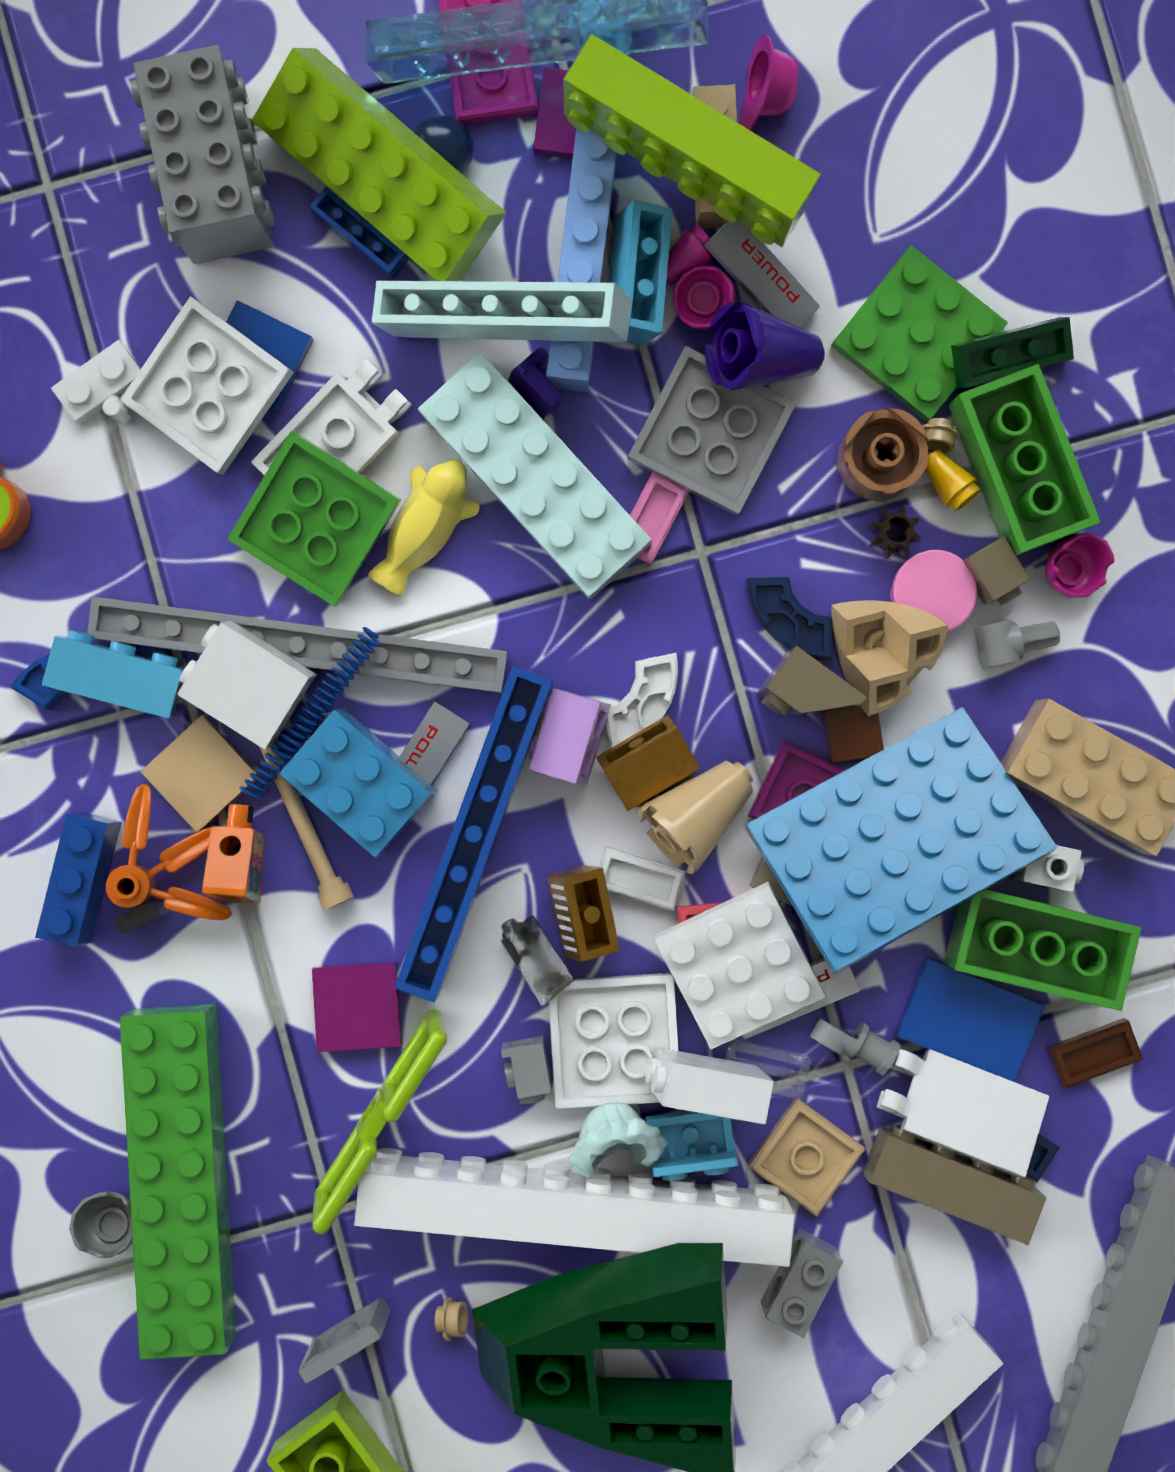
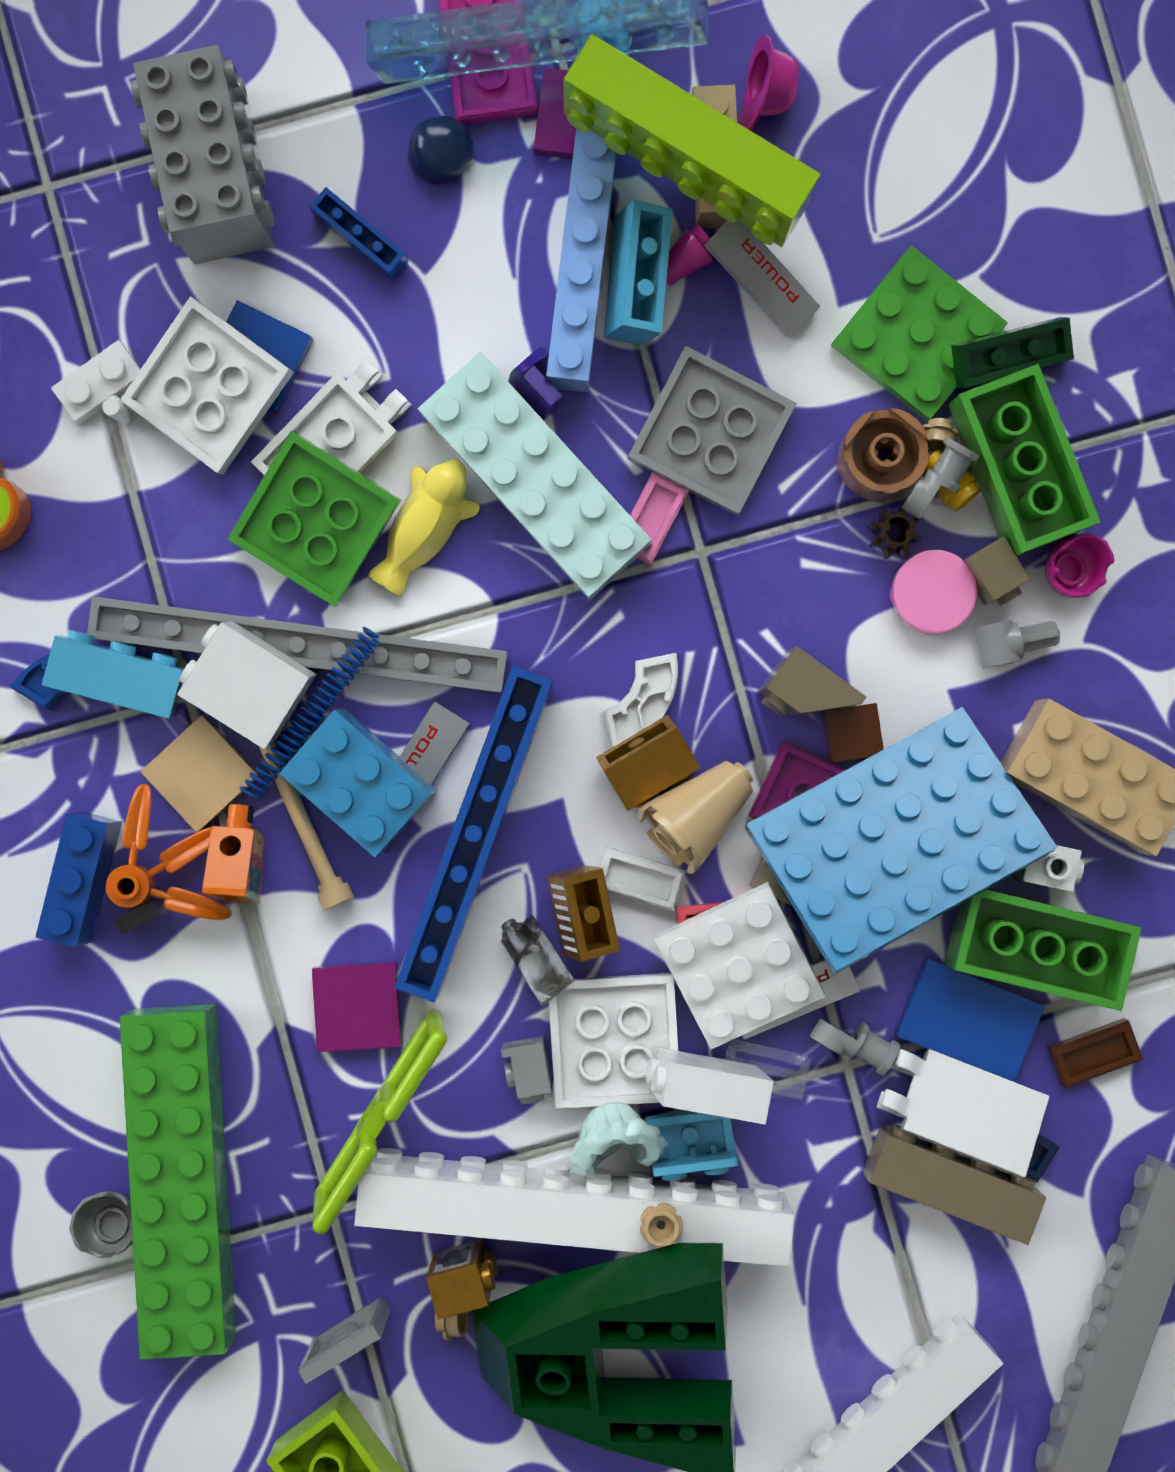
lime brick [251,48,507,281] -> none
light aqua brick [371,281,632,342] -> none
lavender brick [528,688,611,785] -> none
dark pink hair [673,266,736,330] -> none
dark purple cone [705,302,825,390] -> none
dark blue tile [746,577,833,660] -> none
tan tile [747,1097,866,1217] -> none
light grey brick [760,1228,843,1338] -> none
tan brick [831,600,948,716] -> none
none -> pearl gold brick [426,1239,498,1320]
none -> tan plate [640,1203,683,1247]
none -> light grey connector [901,437,980,519]

